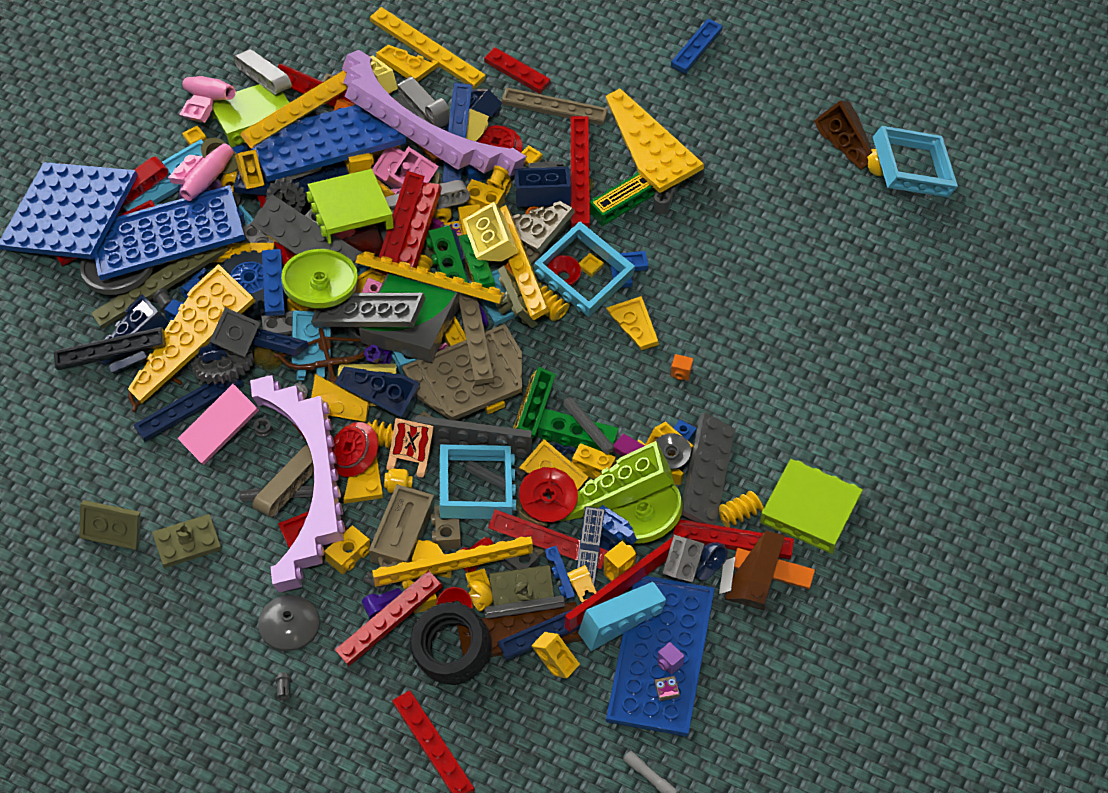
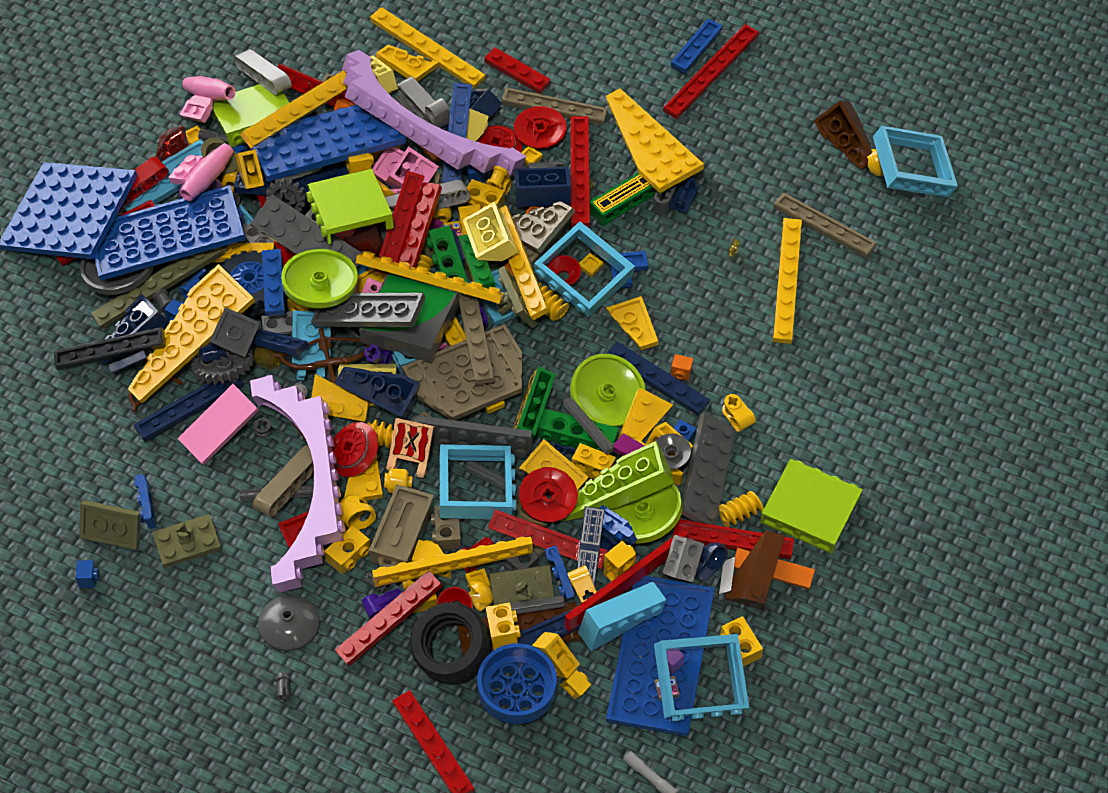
none -> blue plate [75,560,99,588]
none -> blue hinge [134,474,157,529]
none -> clear red slope [156,126,188,162]
none -> dark grey axle [198,129,229,144]
none -> yellow helmet [340,495,376,530]
none -> blue wheel [477,643,557,724]
none -> yellow brick [486,602,521,650]
none -> red piece [514,106,567,148]
none -> yellow plate [560,670,591,700]
none -> lime dish [570,354,645,428]
none -> dark blue plate [606,341,710,416]
none -> yellow wing [618,388,673,441]
none -> medium azure window [654,634,749,721]
none -> red tile [663,24,759,120]
none -> dark blue hinge [670,176,700,214]
none -> yellow brick [720,616,763,666]
none -> yellow piece [722,394,756,432]
none -> clear yellow tile [727,238,741,257]
none -> dark tan tile [773,192,877,258]
none -> yellow plate [773,218,802,344]

